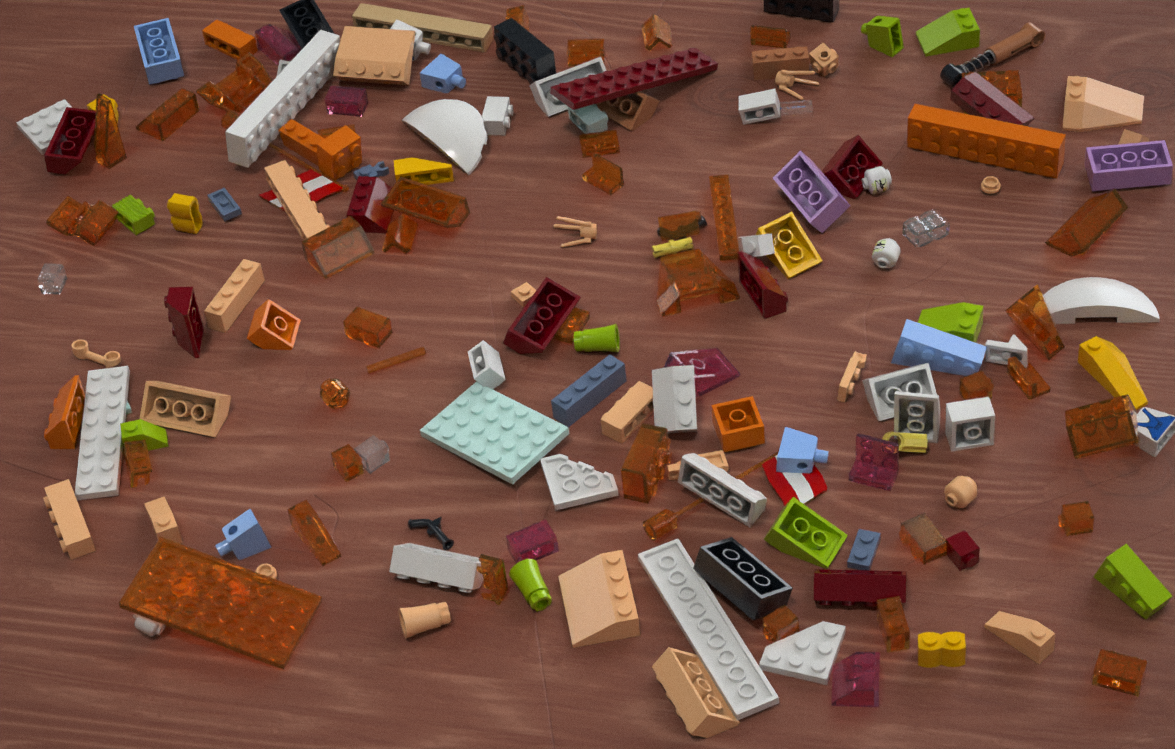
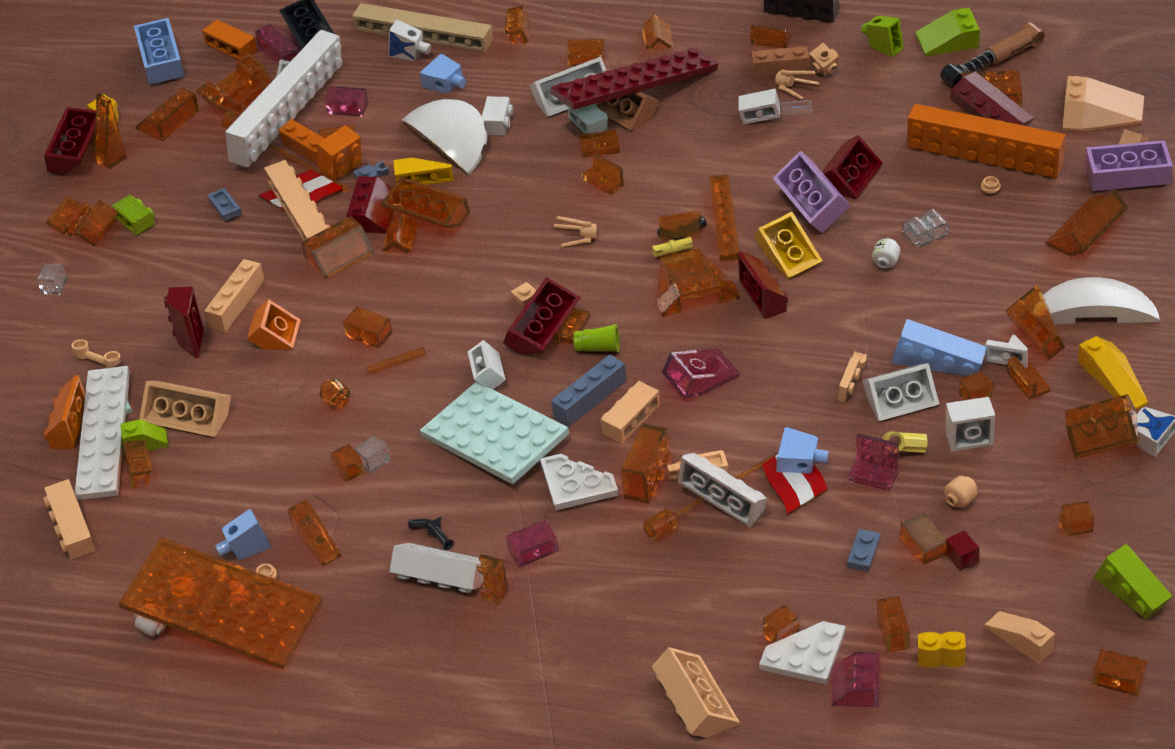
white plate [16,99,72,155] -> none
light nougat slope [144,497,183,550] -> none
yellow brick [167,193,203,234] -> none
light nougat slope [333,26,415,85] -> none
light nougat plant [398,602,451,639] -> none
black brick [494,18,556,84] -> none
lime plant [509,559,552,611] -> none
light nougat slope [558,550,640,648] -> none
white plate [638,538,779,720] -> none
white slope [652,365,697,434] -> none
black brick [693,537,793,620] -> none
orange brick [711,396,765,452] -> none
white slope [737,233,774,257] -> none
lime slope [764,497,848,569] -> none
dark red slope [814,569,906,607] -> none
white head [862,166,892,194] -> none
white slope [894,391,940,443] -> none
lime slope [917,302,983,343] -> none

